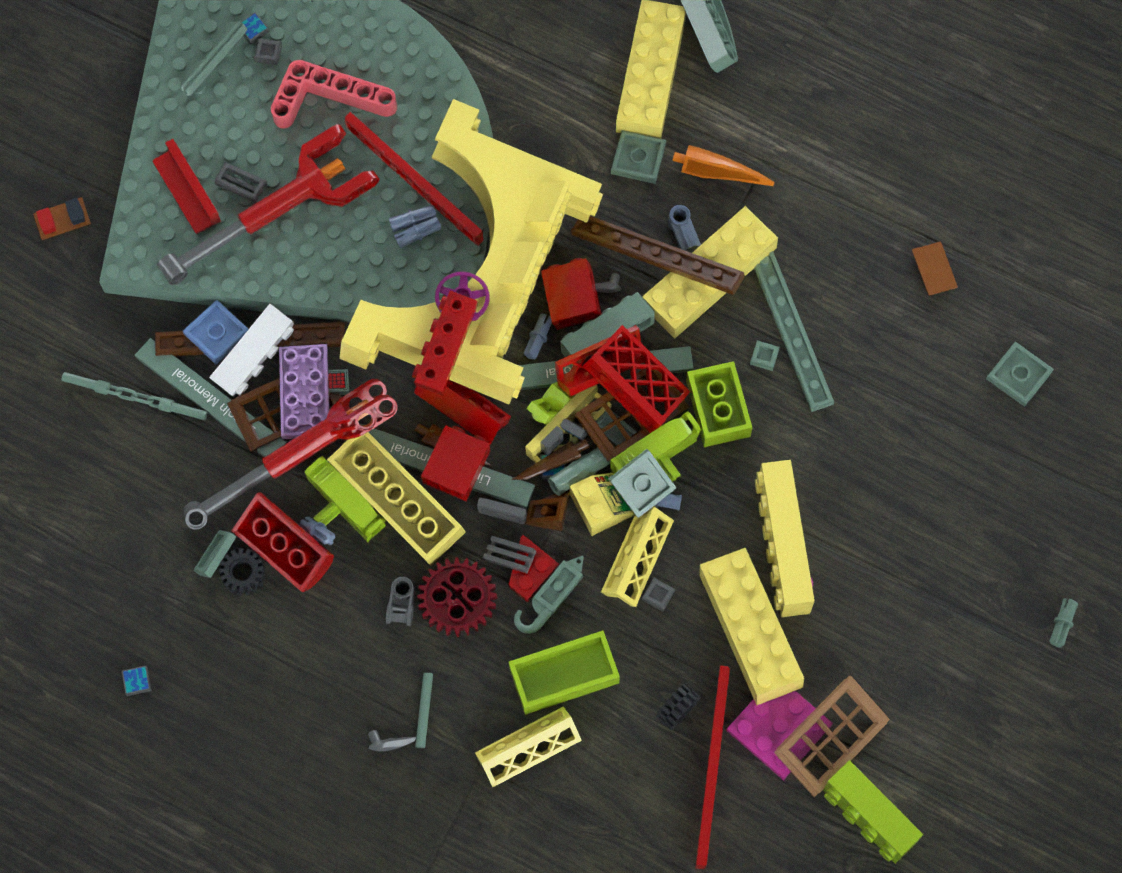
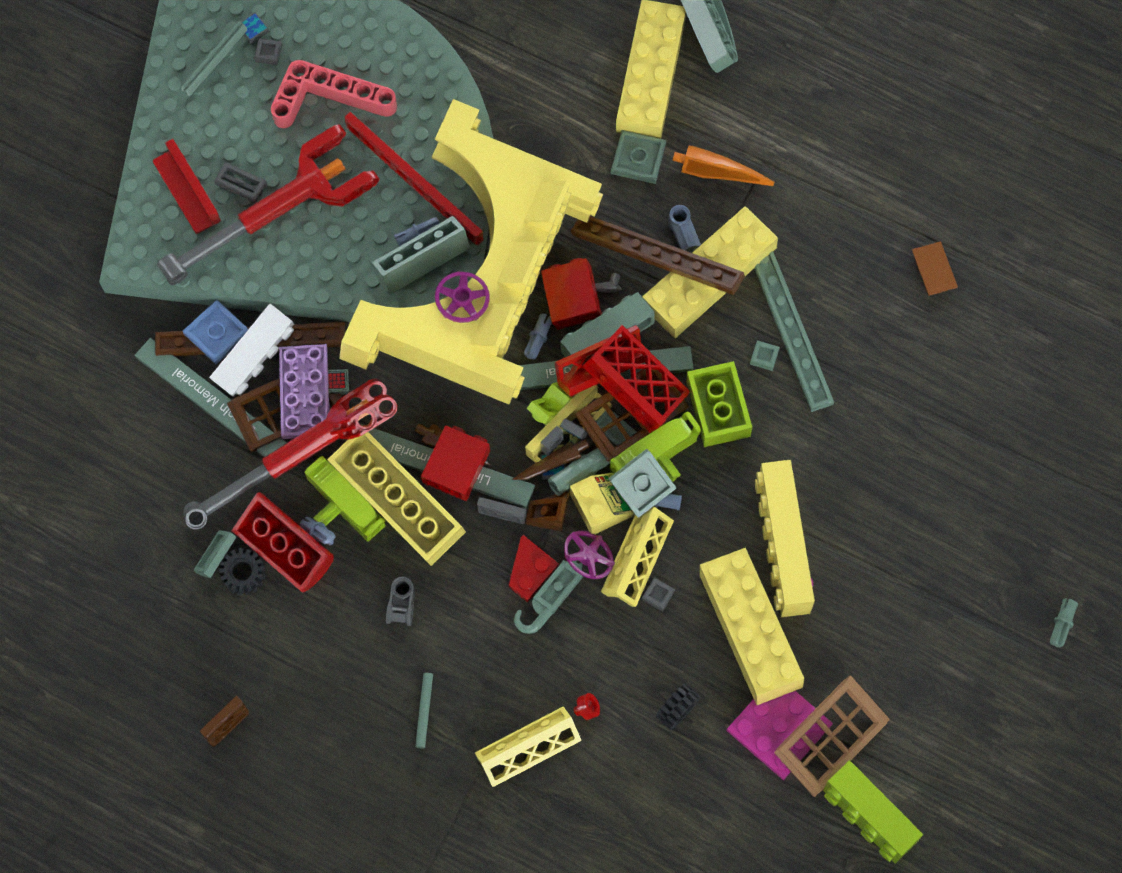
piece [33,197,91,240] -> none
sand green piece [62,372,208,421] -> none
tile [122,666,152,696] -> none
dark grey bar [368,730,416,751] -> none
sand blue axle [388,205,436,232] -> none
red brick [412,290,478,396] -> none
red panel [414,380,511,444] -> none
dark red gear [417,557,497,637] -> none
dark grey tile [483,536,537,573] -> none
lime piece [509,631,620,715] -> none
red tile [695,666,730,870] -> none
sand green tile [986,342,1054,407] -> none
none -> reddish brown tile [200,696,249,747]
none -> sand green brick [372,216,470,295]
none -> magenta wheel [564,531,615,579]
none -> red tile [574,693,600,720]

